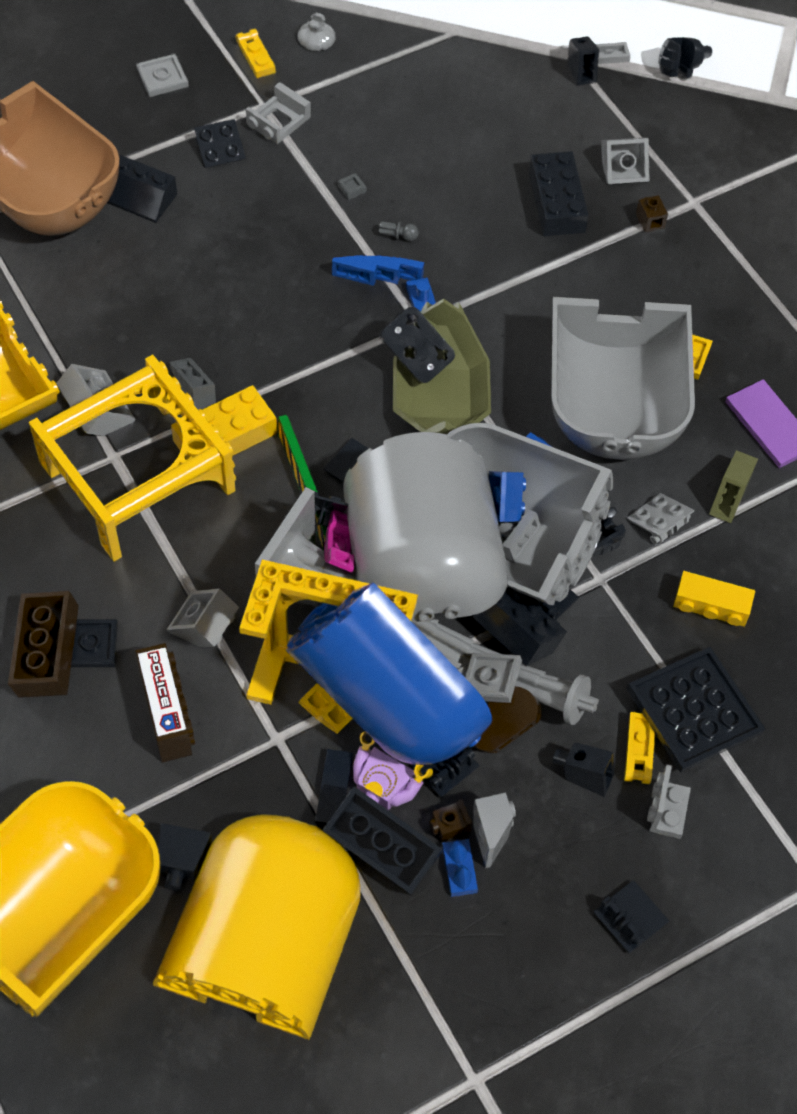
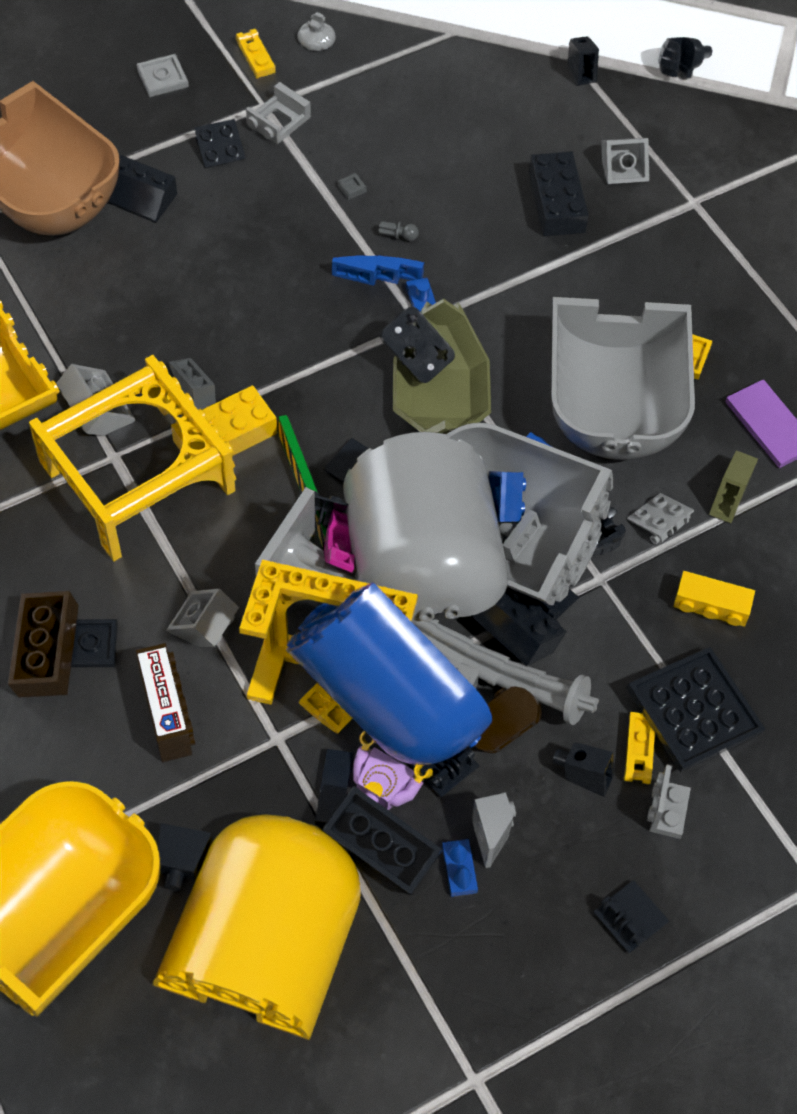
dark brown brick [429,799,472,843] -> none
light grey tile [465,653,522,703] -> none
light grey tile [596,42,631,64] -> none
dark brown brick [636,195,668,233] -> none

